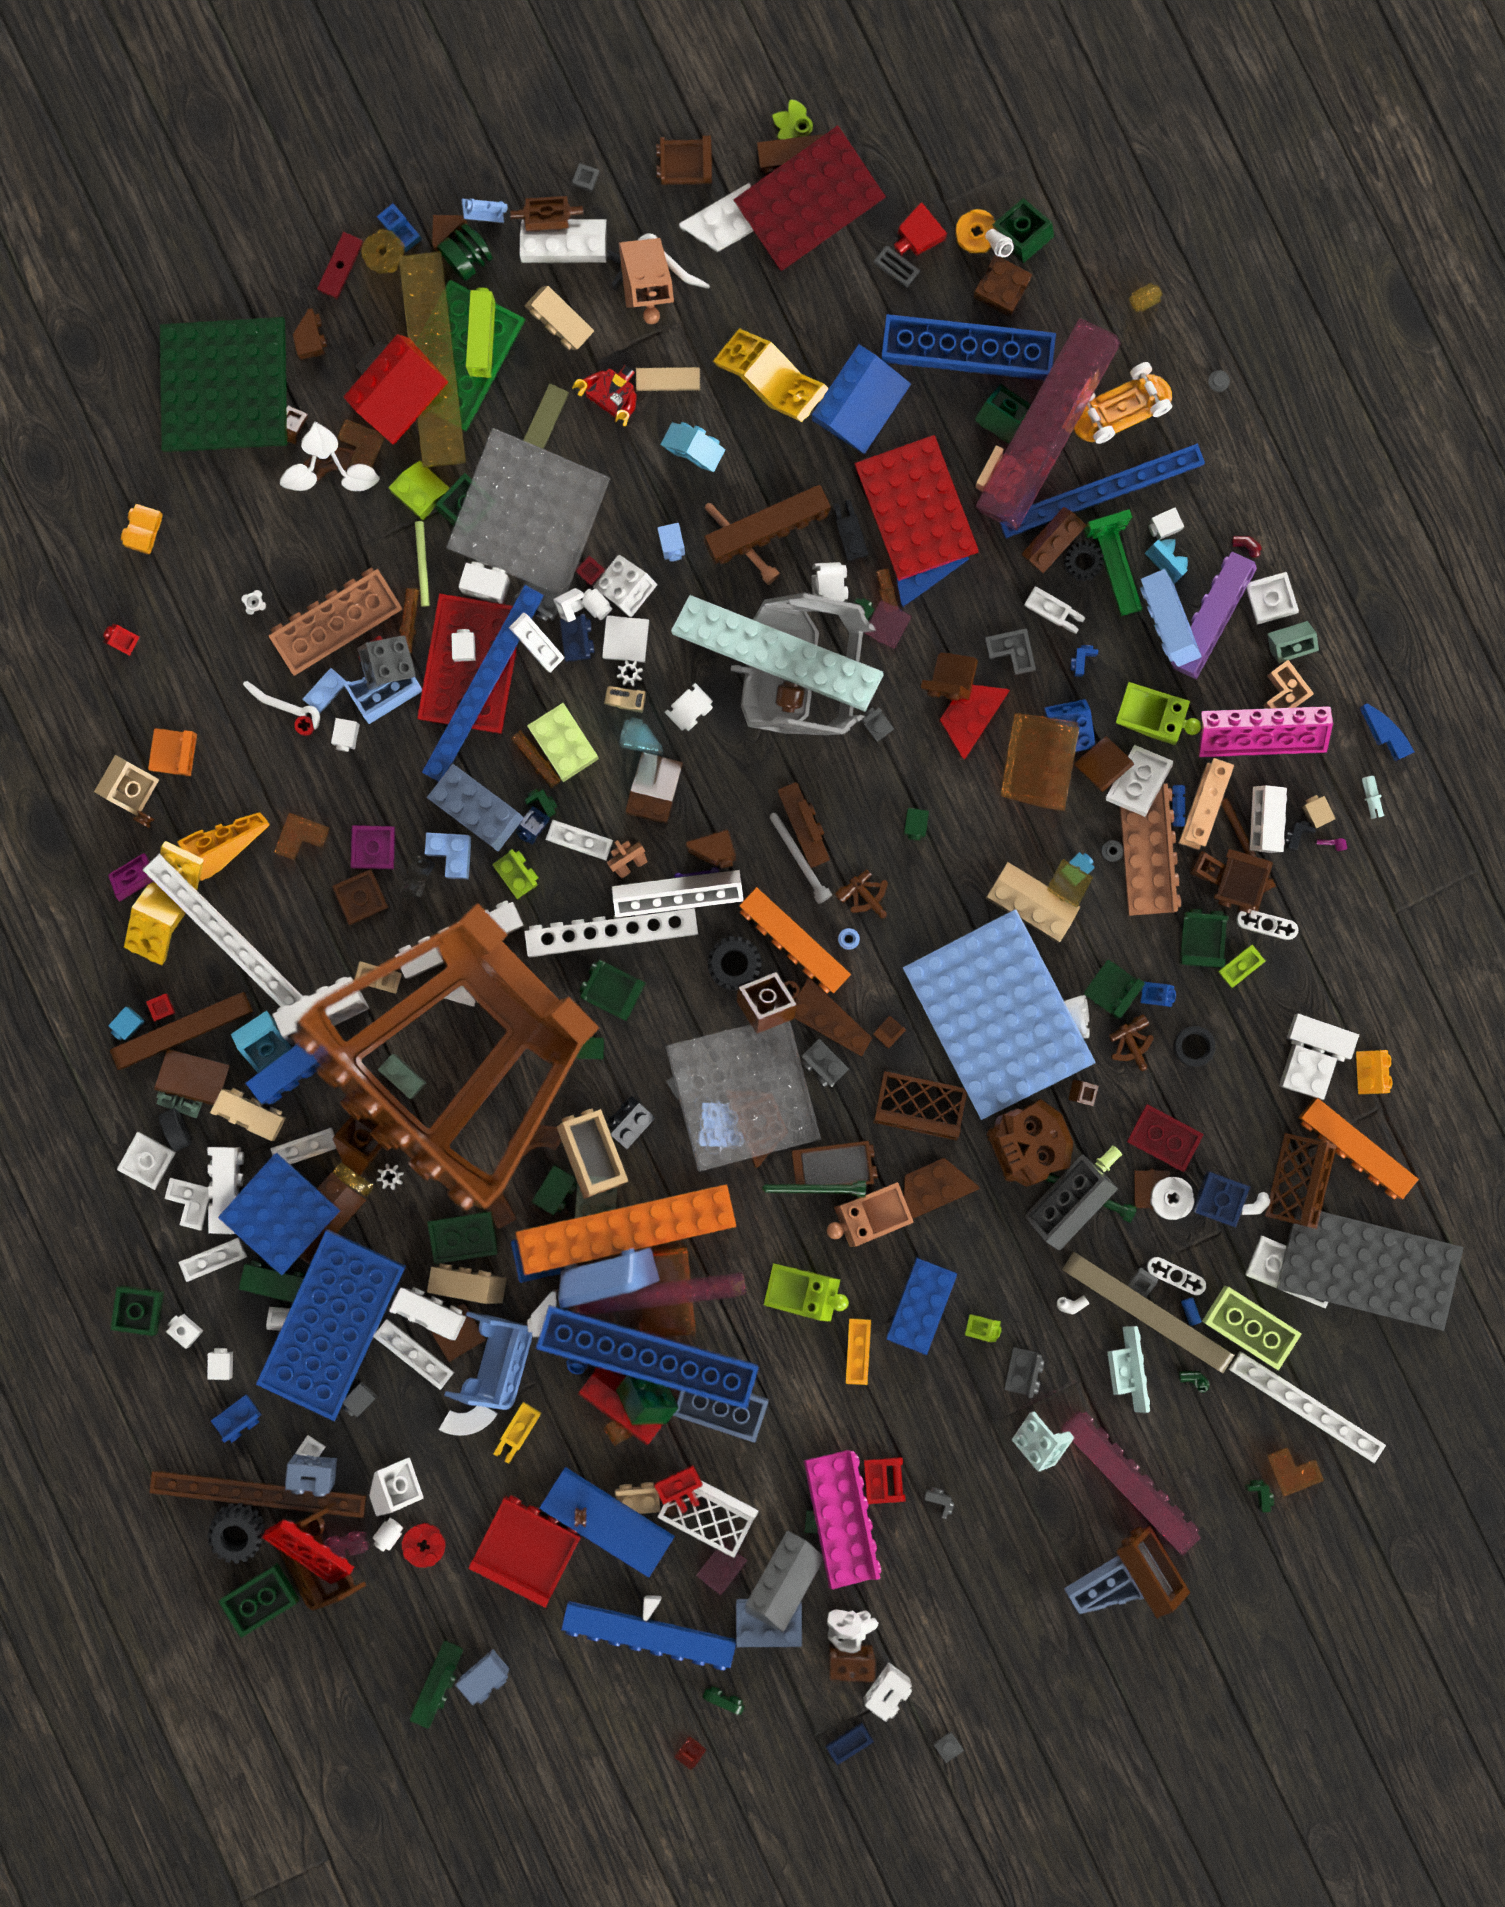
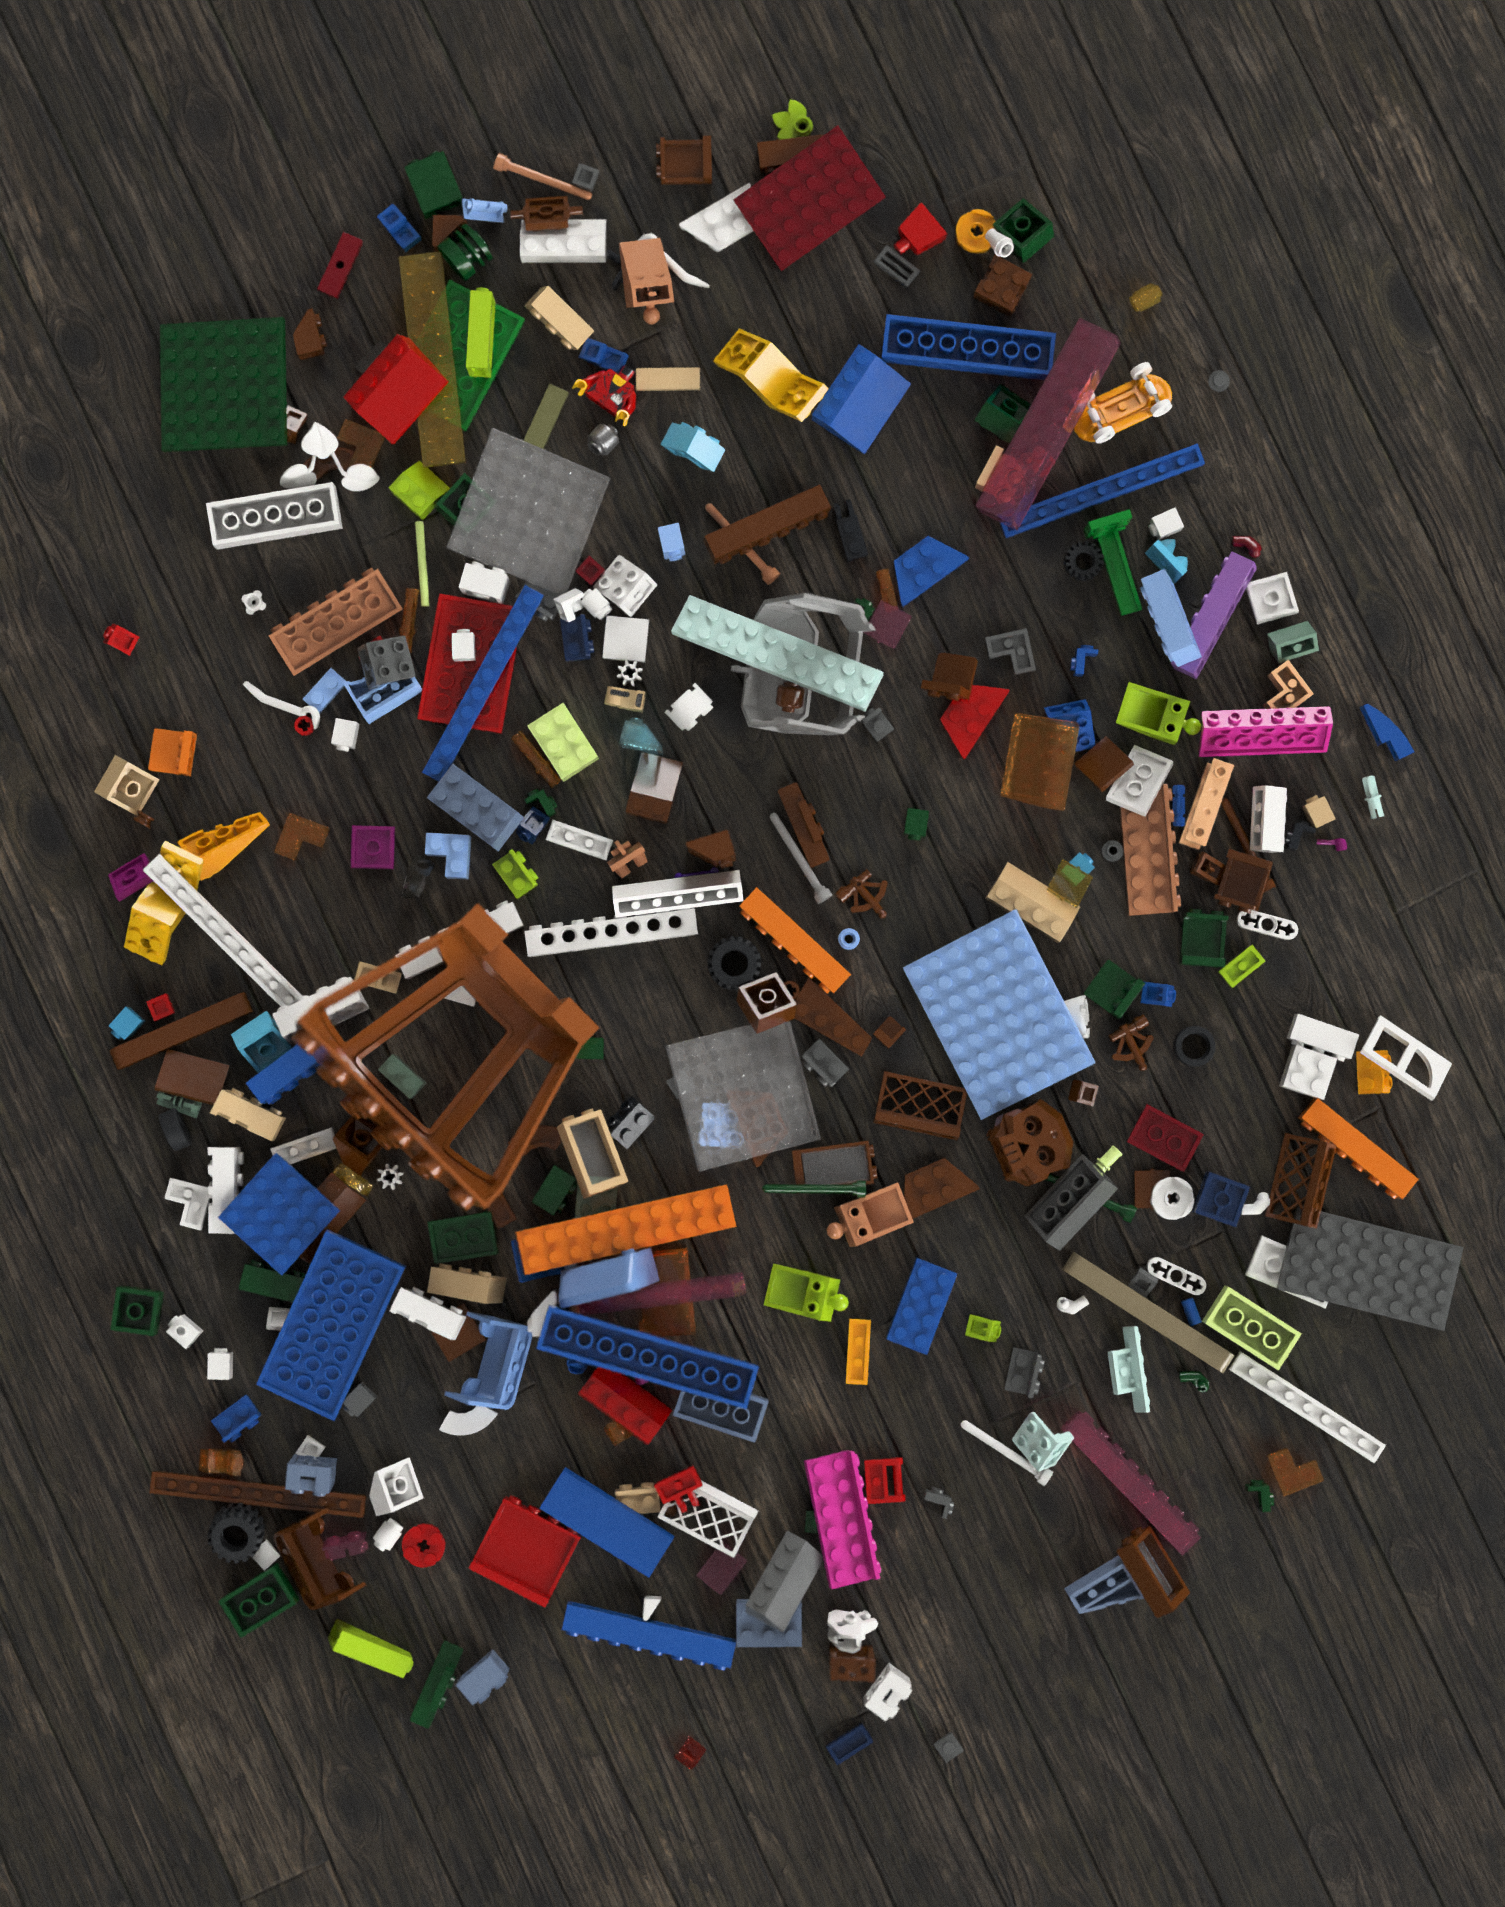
white tile [117,1132,176,1190] -> none
light orange brick [121,504,163,554] -> none
white tile [178,1238,247,1282] -> none
red plate [262,1520,354,1584] -> none
reddish brown tile [332,869,389,925] -> none
clear yellow plate [362,229,404,273] -> none
white plate [374,1319,454,1390] -> none
yellow hinge [493,1402,541,1464] -> none
white tile [509,612,565,672] -> none
reddish brown bush [575,1507,586,1527] -> none
dark green panel [579,960,646,1021] -> none
dark green brick [616,1375,679,1425] -> none
dark green plate [702,1686,745,1715] -> none
white brick [812,562,848,602] -> none
red plate [855,435,979,581] -> none
reddish brown brick [1021,507,1086,573] -> none
white hinge [1024,586,1085,634] -> none
none -> clear orange brick [199,1448,243,1476]
none -> white brick [206,482,343,550]
none -> white tile [252,1539,281,1571]
none -> lime slope [328,1619,413,1678]
none -> dark green brick [404,151,463,219]
none -> nougat piece [493,153,592,200]
none -> blue slope [579,338,629,374]
none -> flat silver head [587,424,619,456]
none -> white piece [961,1420,1053,1486]
none -> white window [1360,1015,1452,1101]

